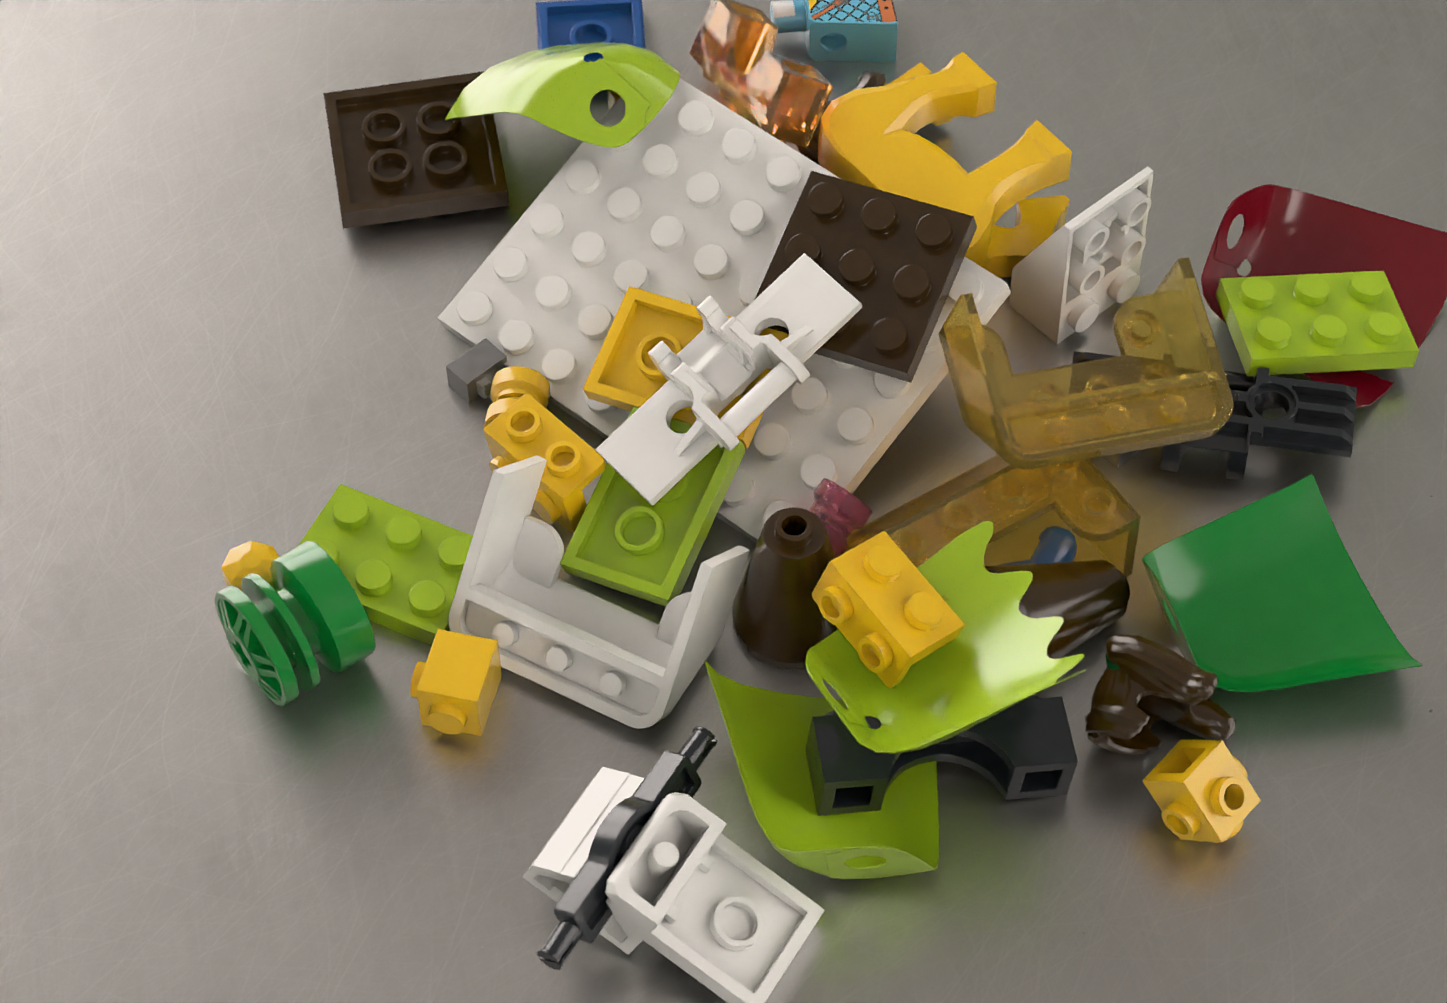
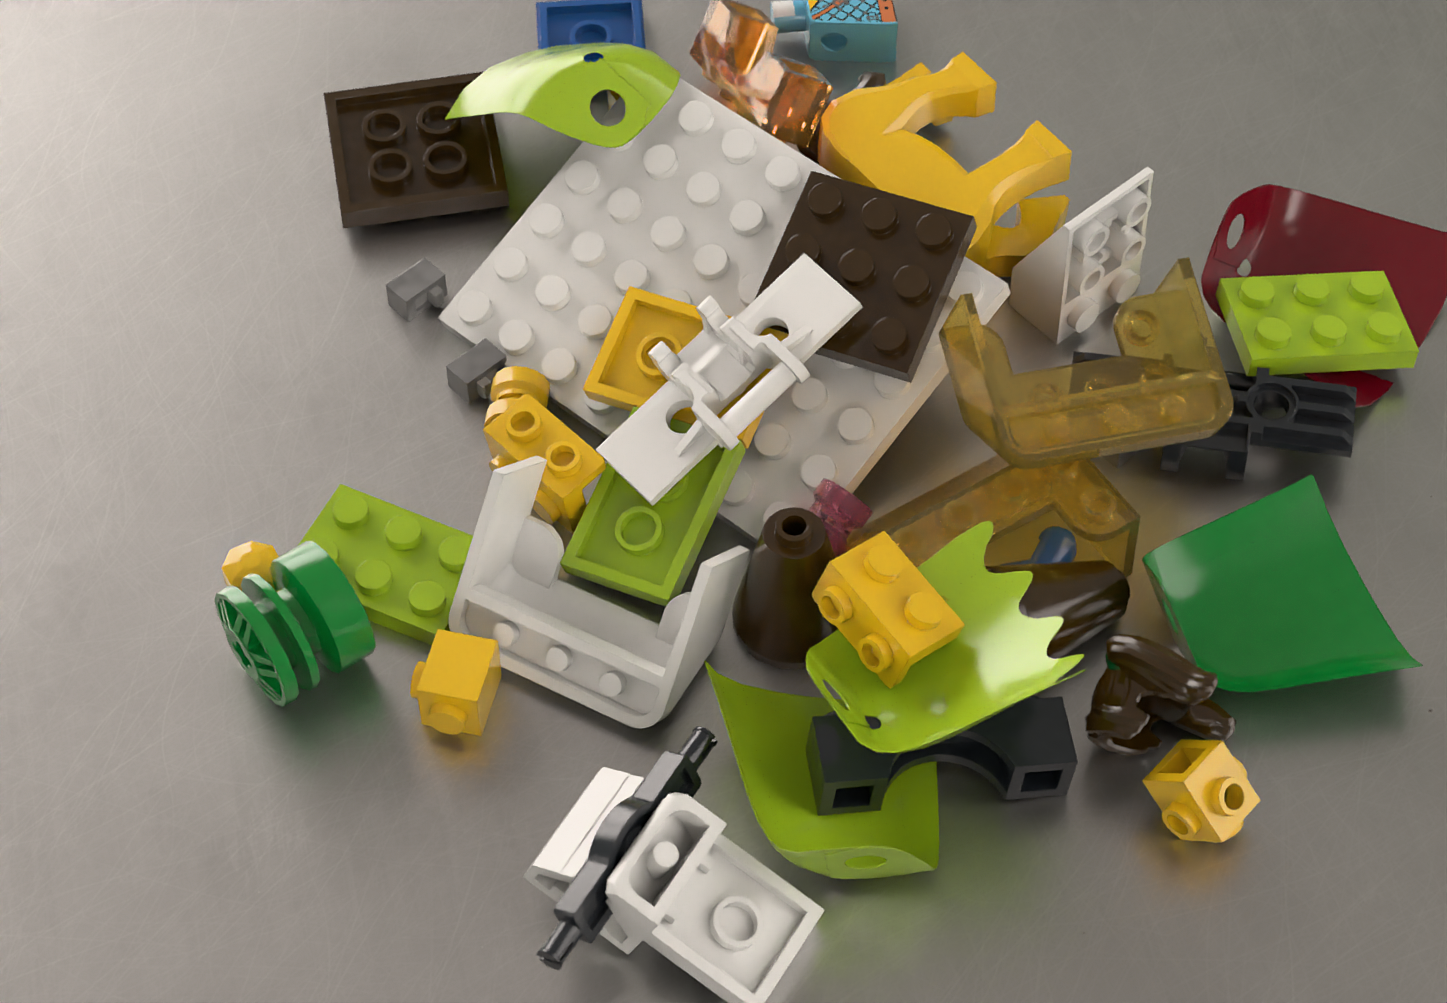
none -> flat silver piece [386,258,448,322]

